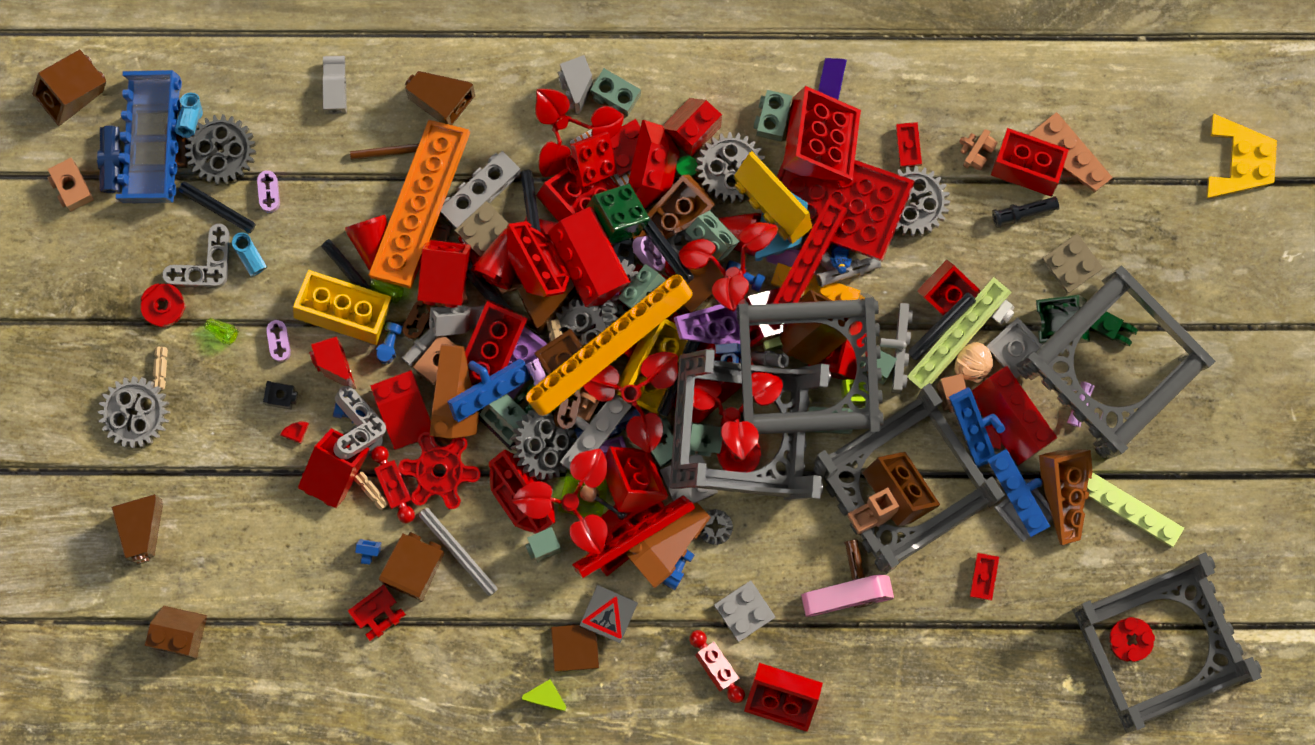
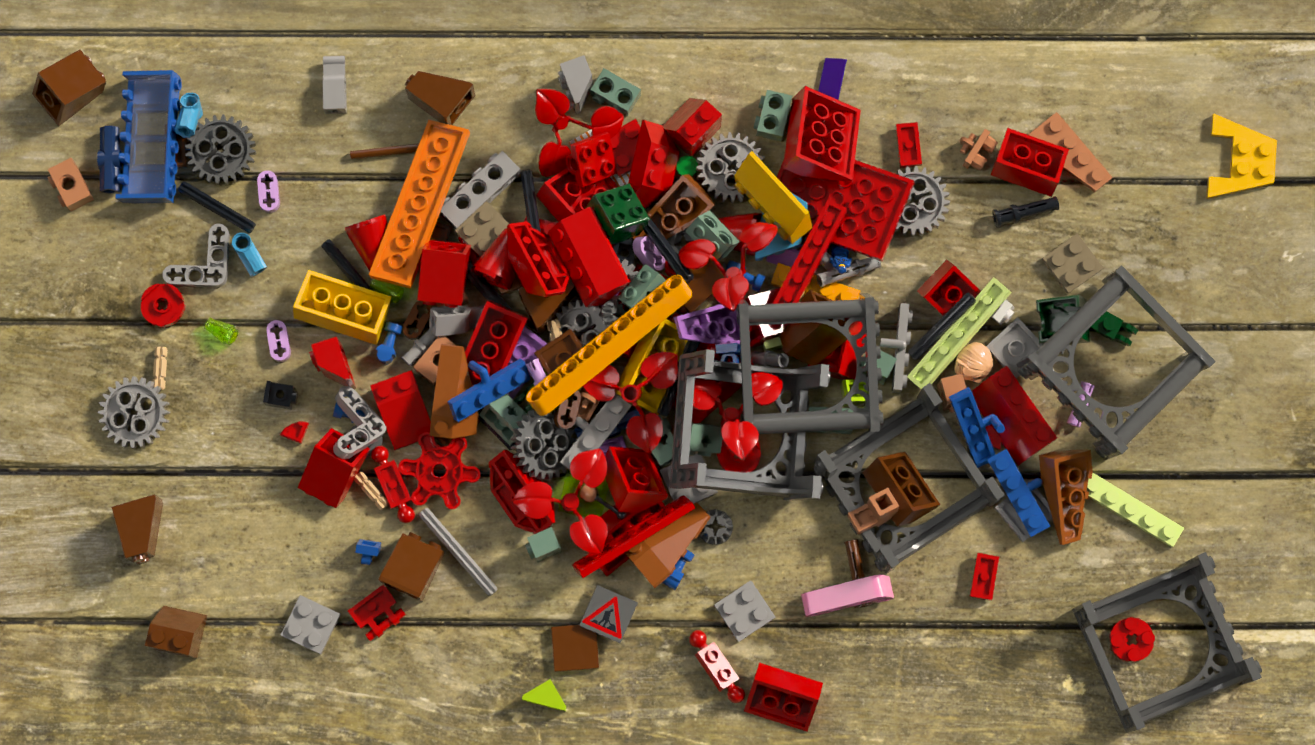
none -> light grey plate [281,595,341,655]

